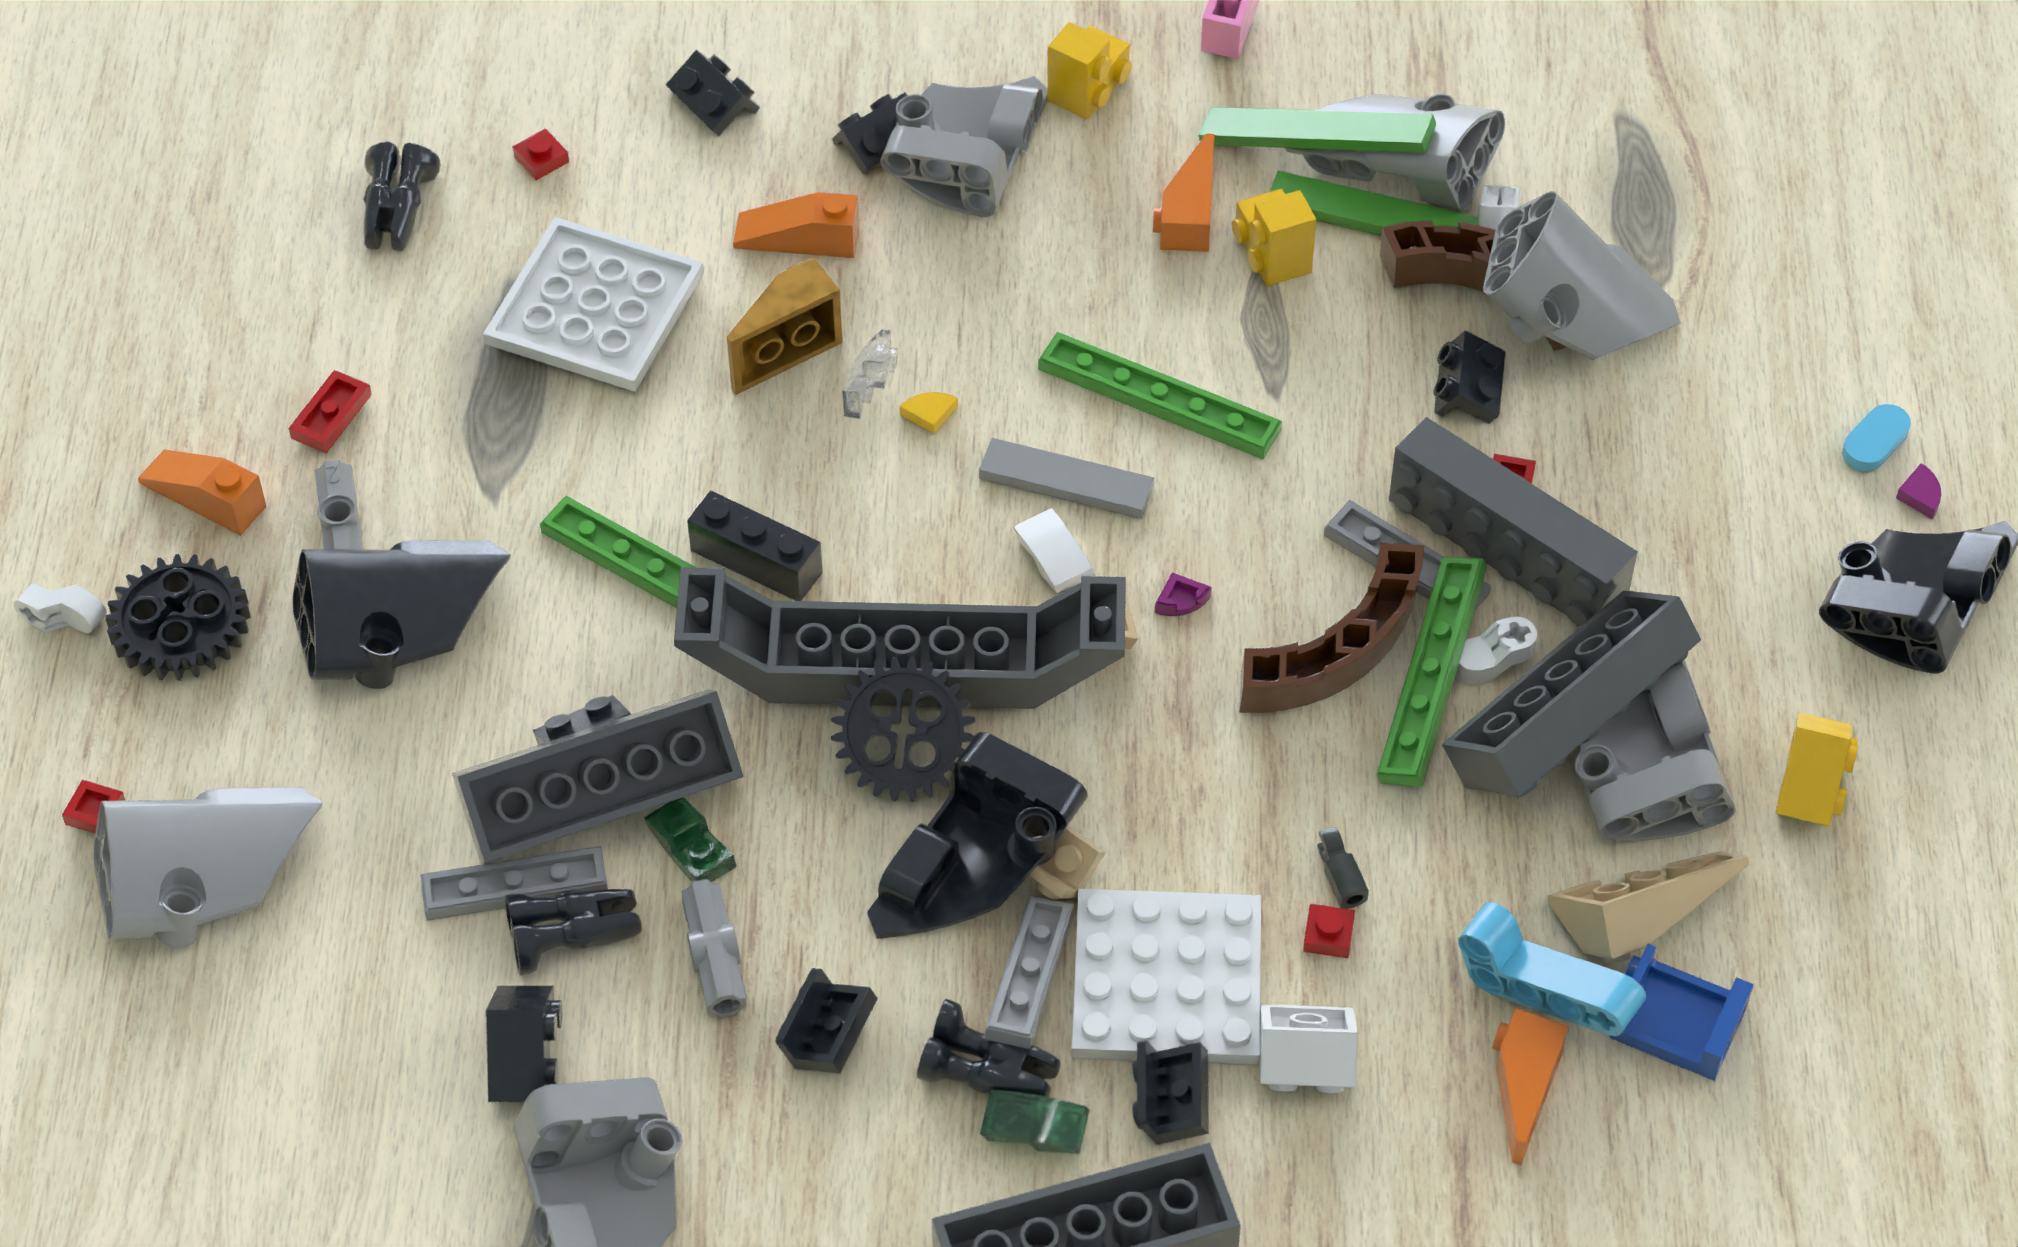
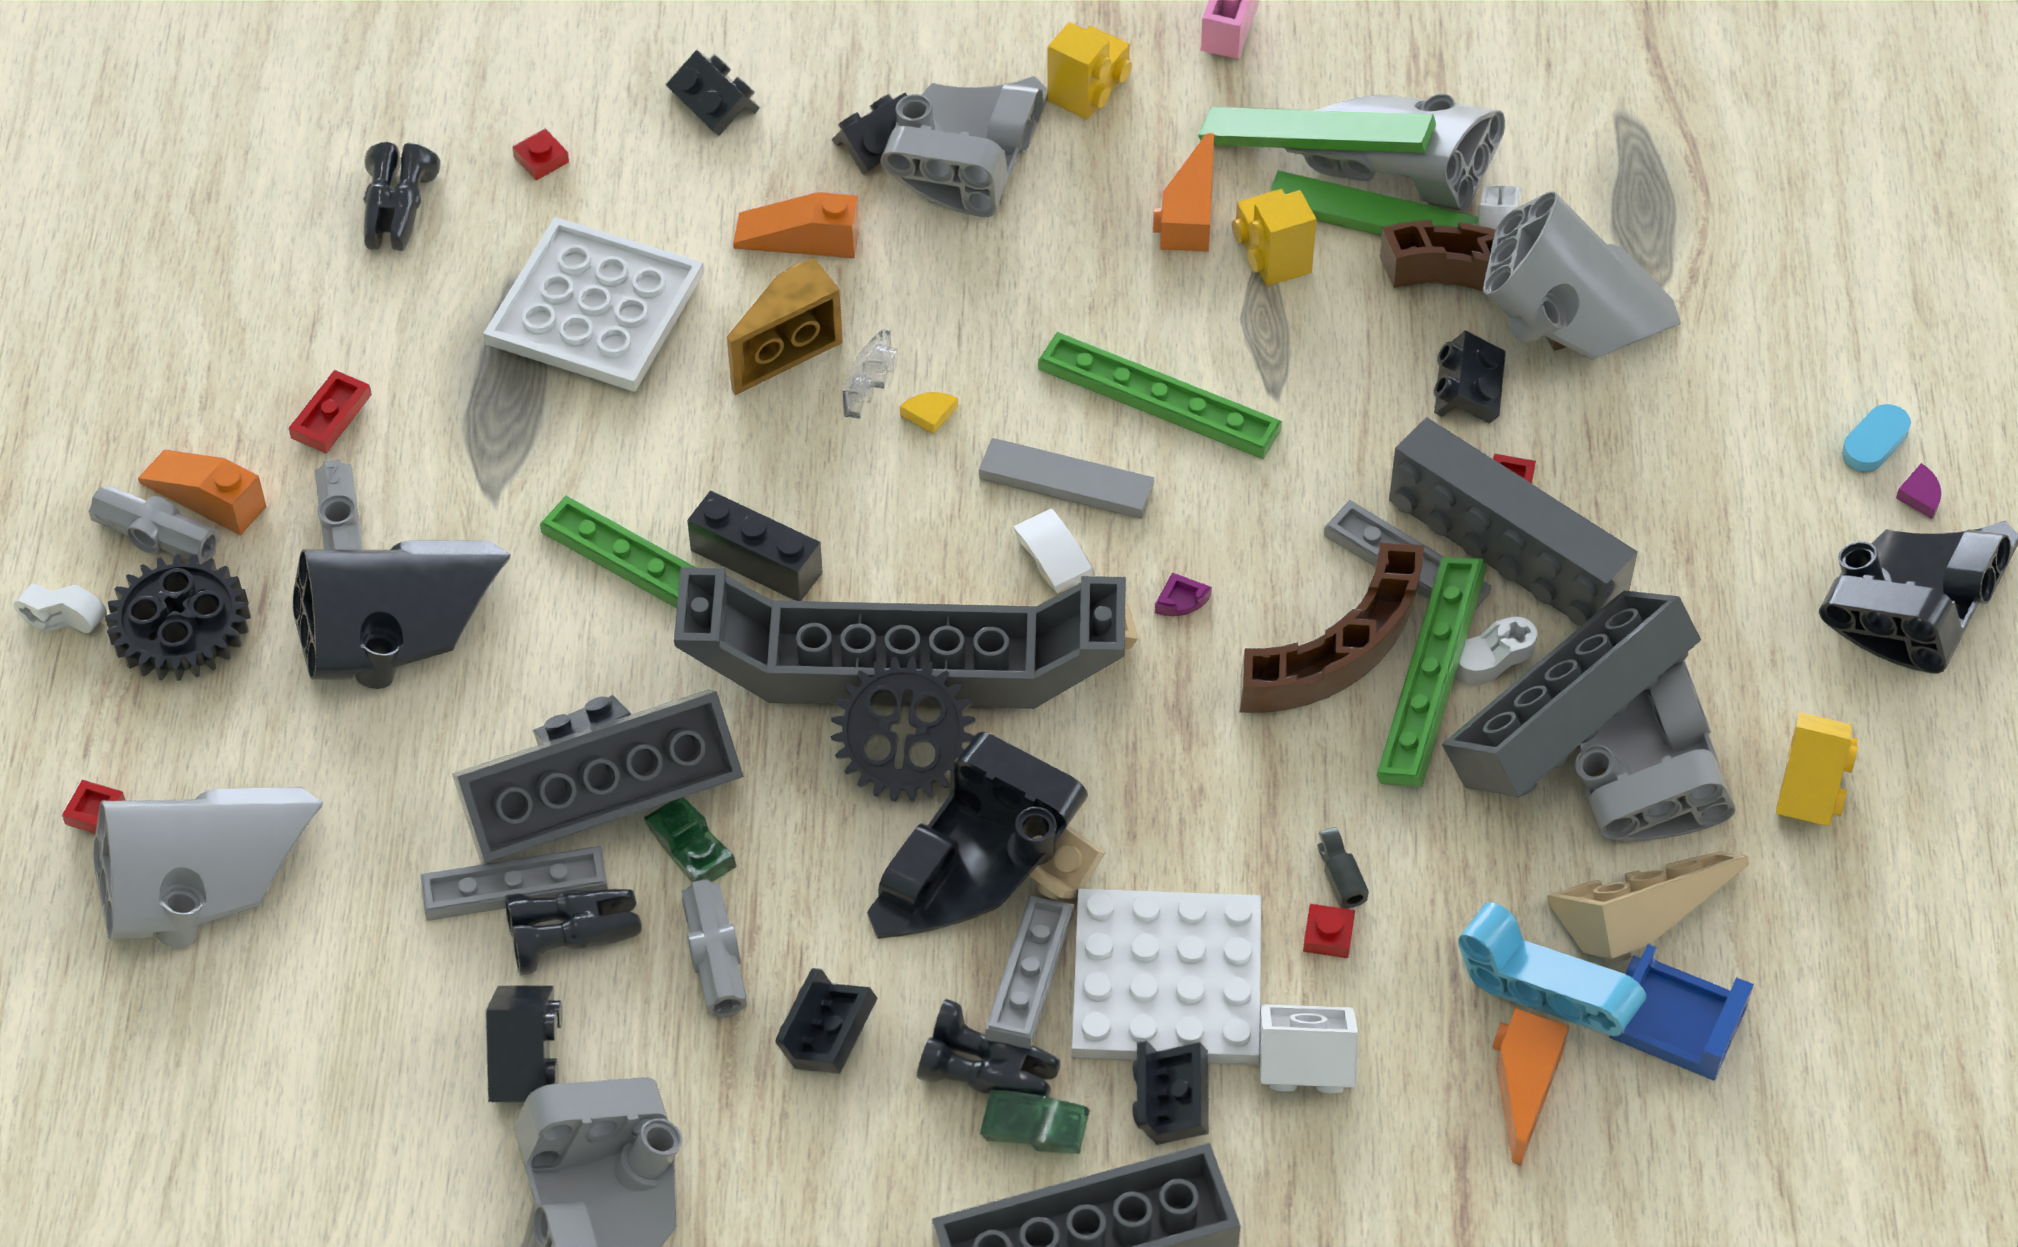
none -> light grey piece [88,485,220,564]

